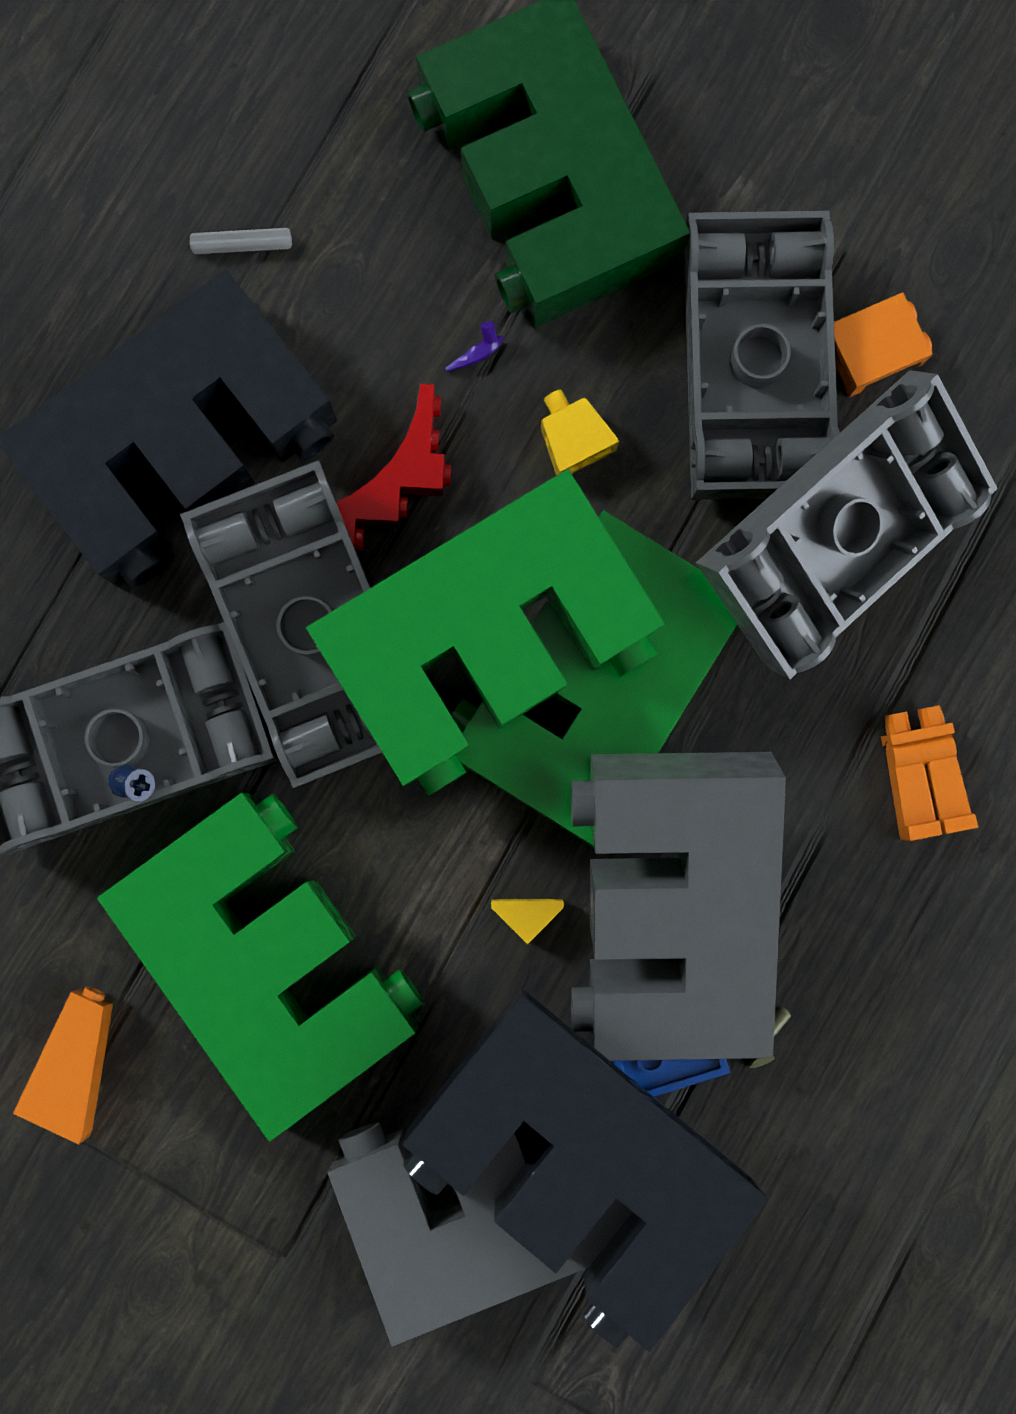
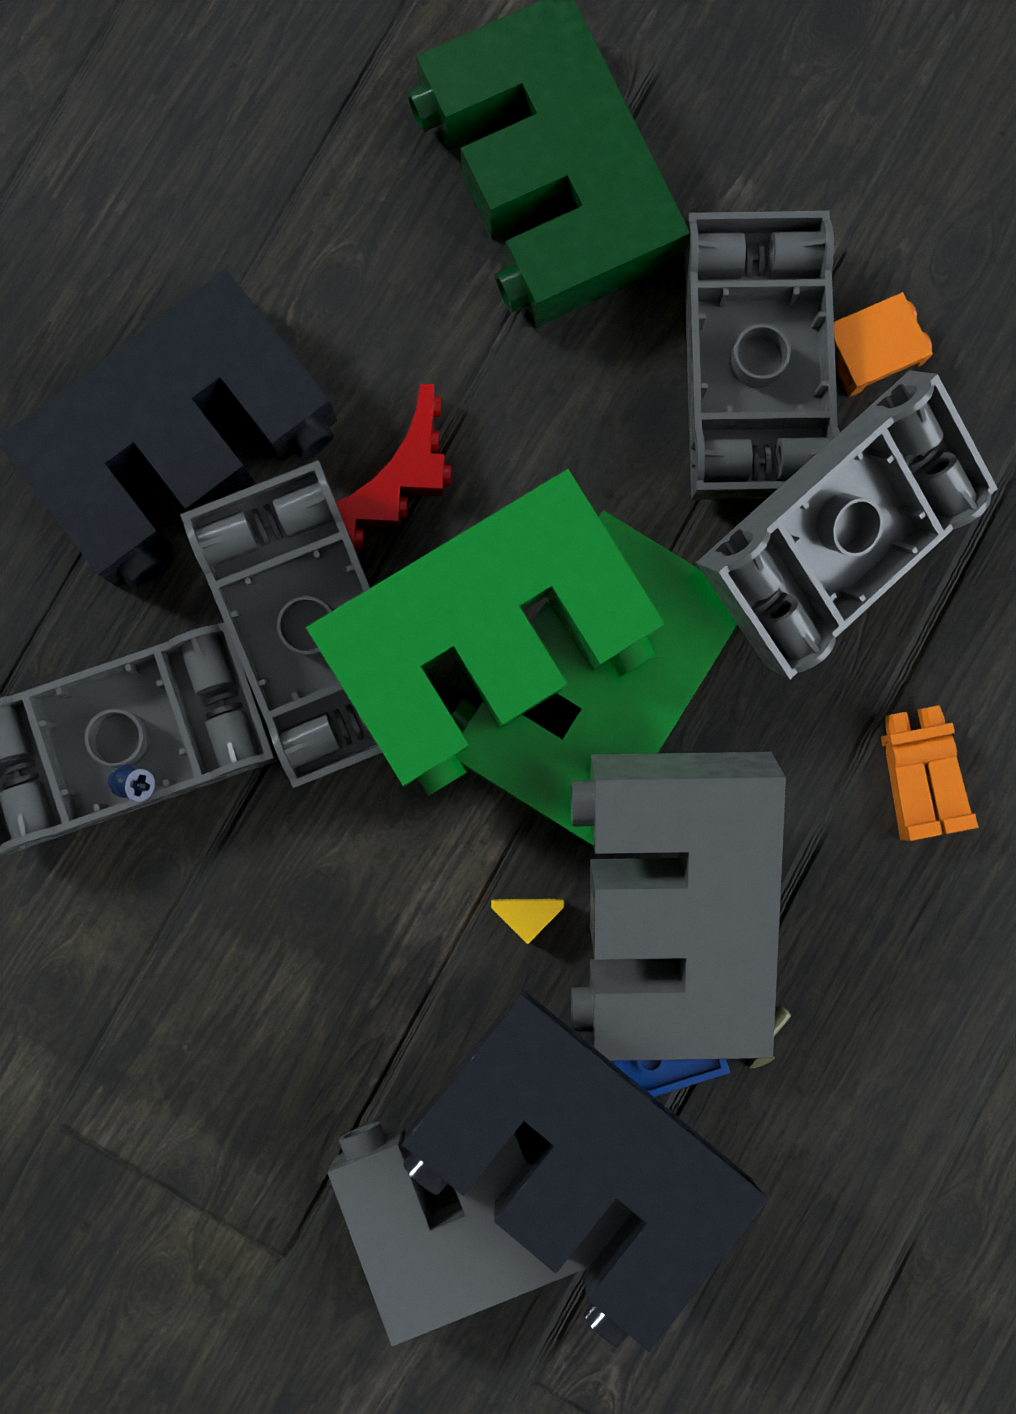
orange slope [13,986,113,1145] -> none
green brick [97,792,425,1142] -> none
light grey axle [190,228,292,254] -> none
dark purple bar [445,321,504,372] -> none
yellow torso [541,389,619,476] -> none

